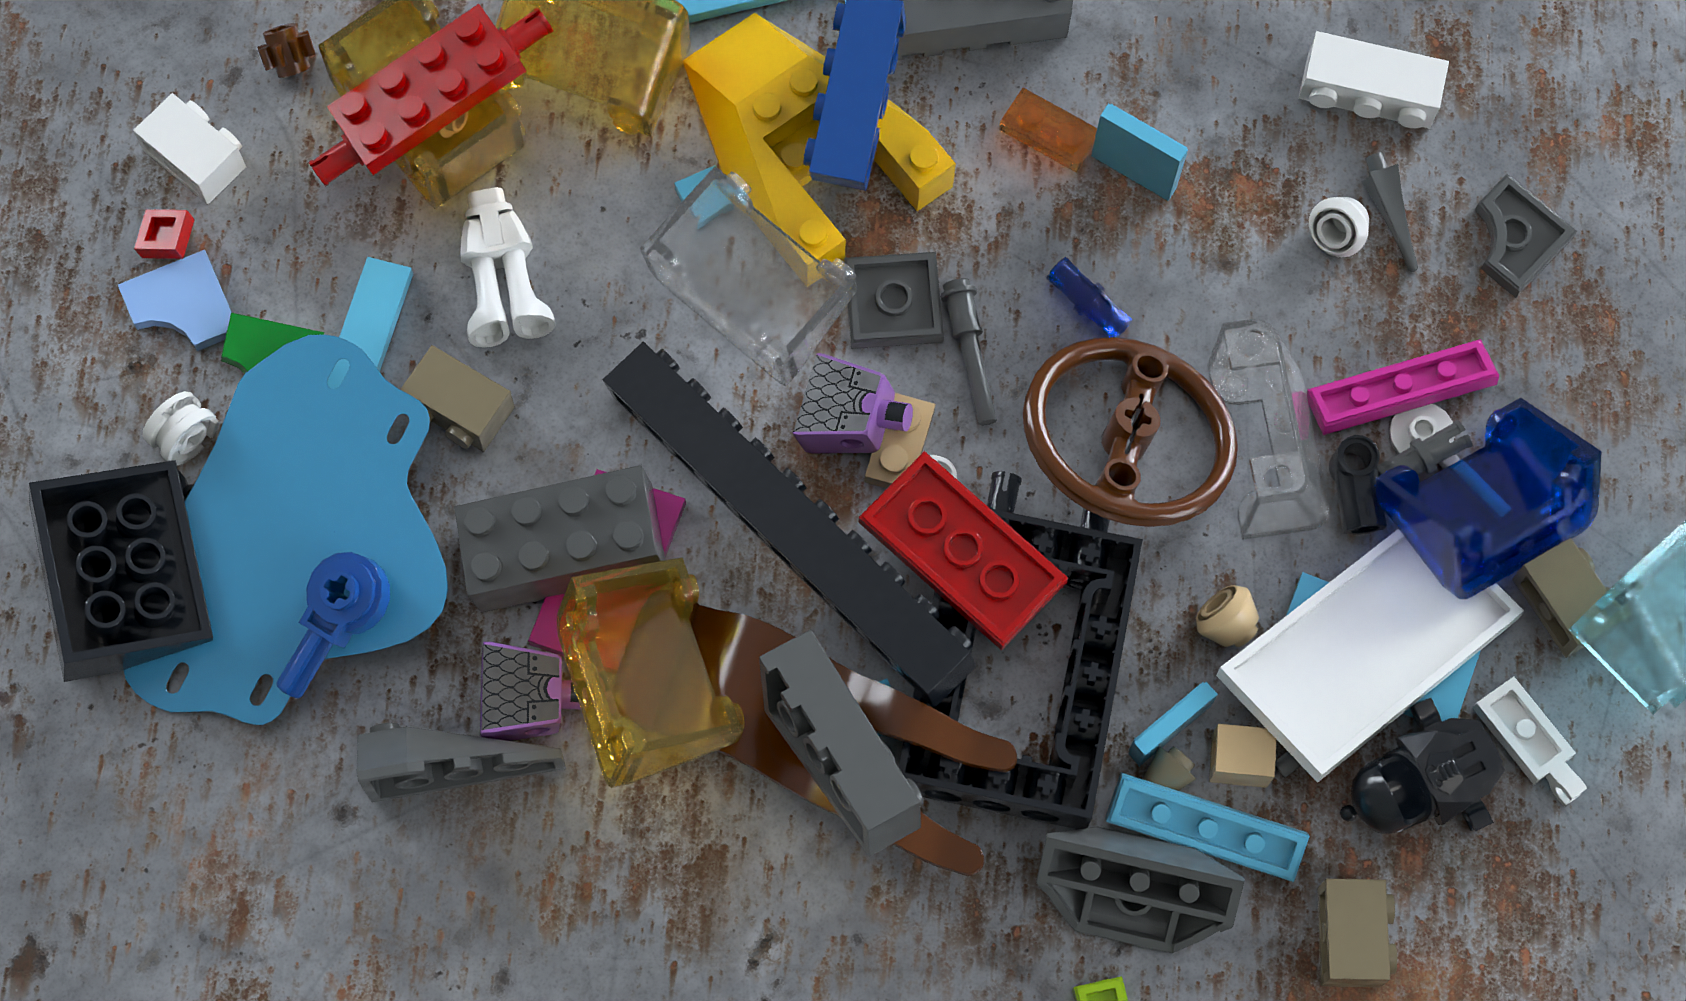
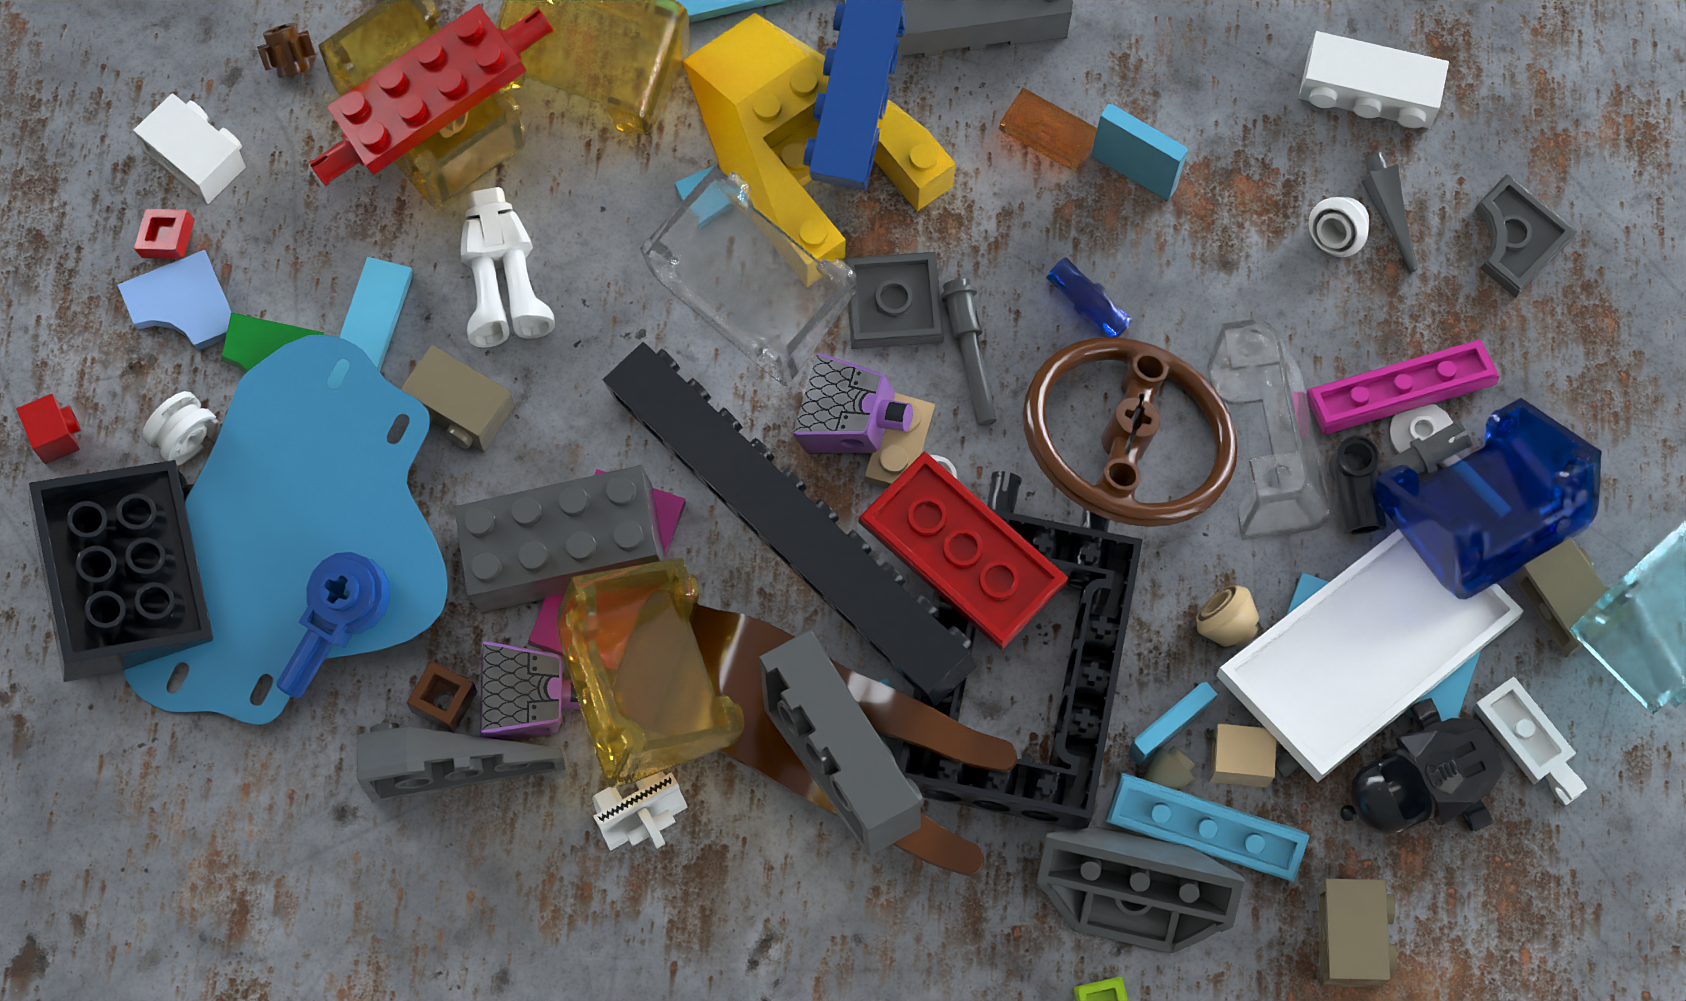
none -> red plate [16,393,81,464]
none -> reddish brown plate [406,661,477,733]
none -> white hips [592,763,688,851]

